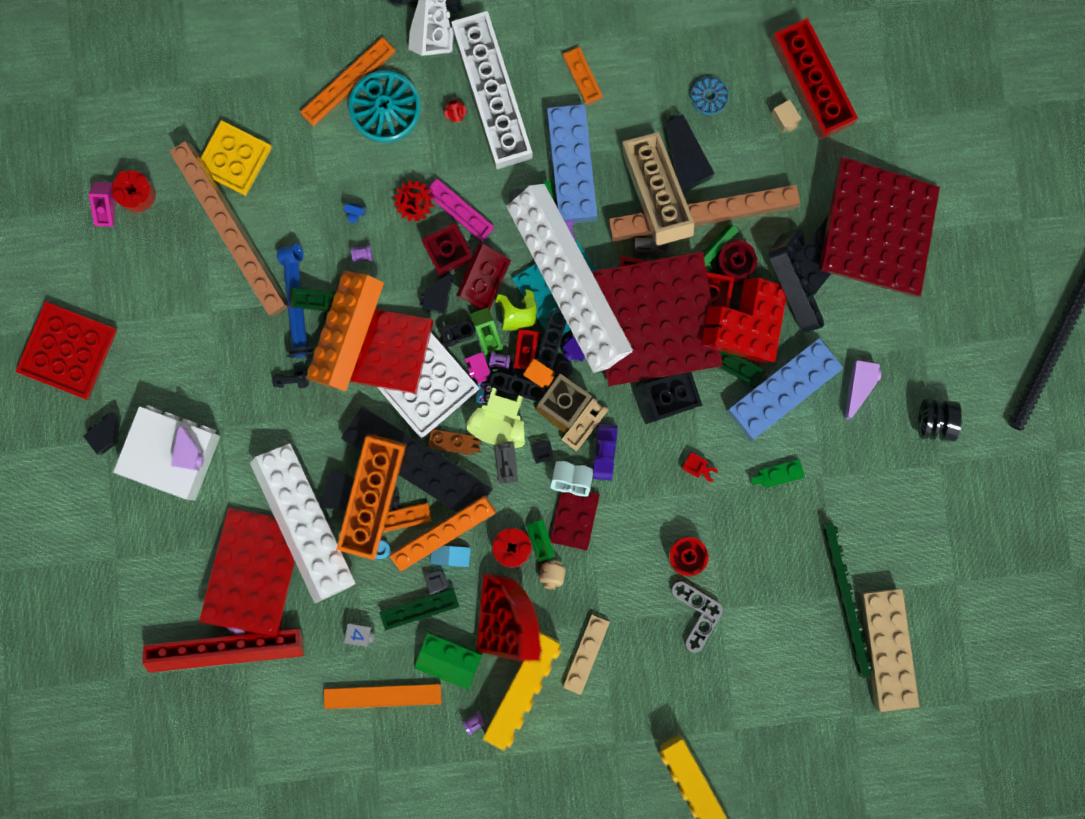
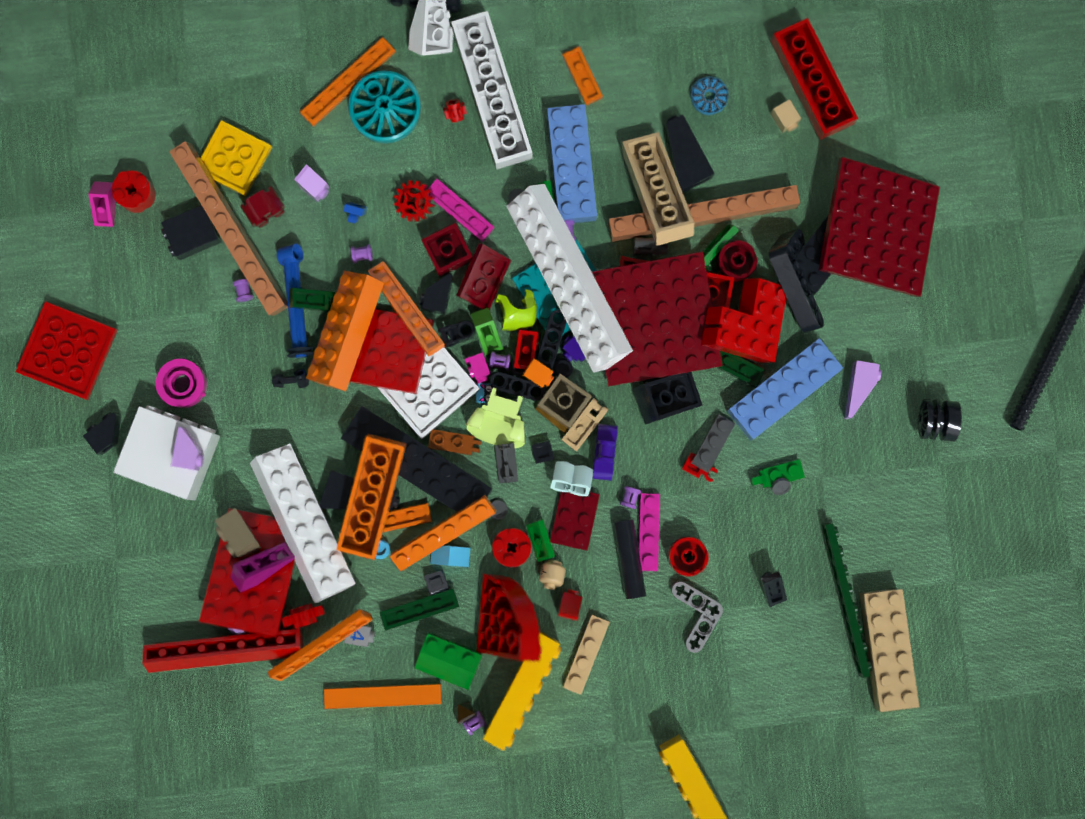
none -> dark pink piece [156,359,207,408]
none -> black brick [161,205,222,260]
none -> dark tan brick [215,508,261,561]
none -> magenta slope [230,542,295,592]
none -> medium lavender bush [233,279,253,302]
none -> dark red brick [240,186,285,228]
none -> orange tile [268,609,373,681]
none -> red gear [281,603,325,629]
none -> lavender slope [294,165,330,202]
none -> orange plate [368,261,445,357]
none -> dark brown slope [453,701,476,724]
none -> dark grey piece [491,500,508,520]
none -> red slope [558,589,582,621]
none -> black brick [613,519,646,599]
none -> medium lavender bush [620,486,641,509]
none -> dark pink plate [639,493,660,571]
none -> dark grey plate [691,414,735,473]
none -> black tile [761,571,787,607]
none -> dark grey piece [771,478,791,495]

